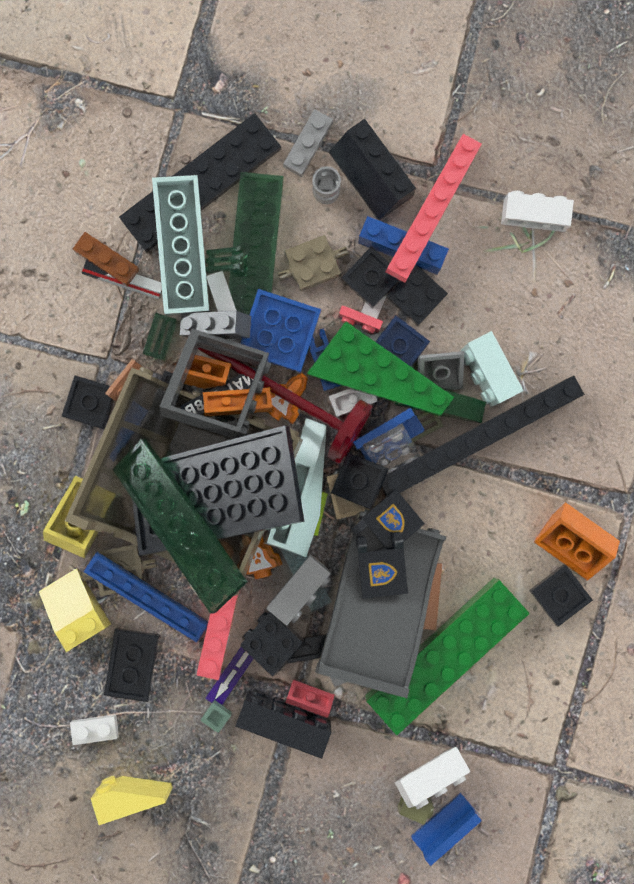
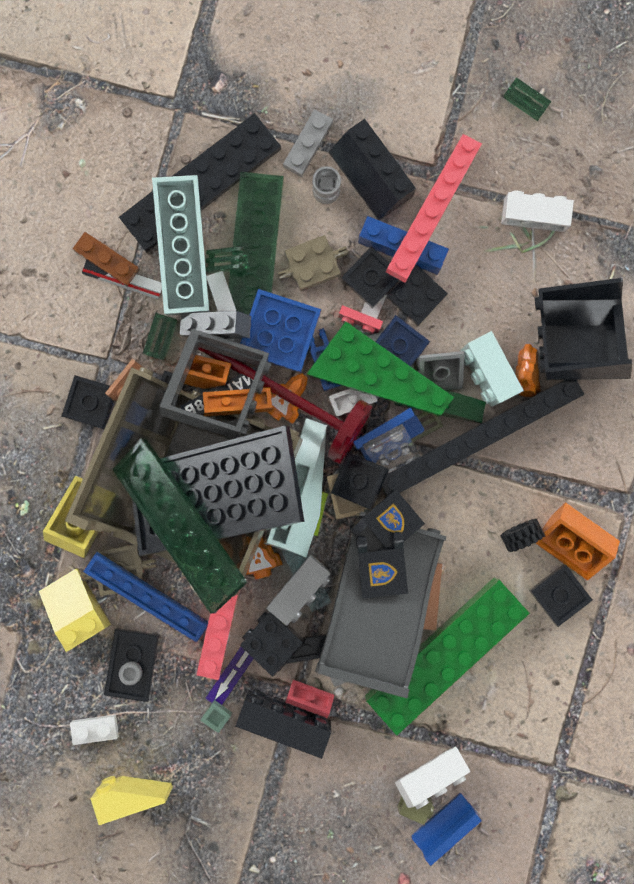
none -> light grey tile [119,661,143,685]
none -> black tyre [500,519,545,552]
none -> clear green tile [503,77,552,121]
none -> orange rock [515,344,541,397]
none -> black windscreen [534,278,633,380]

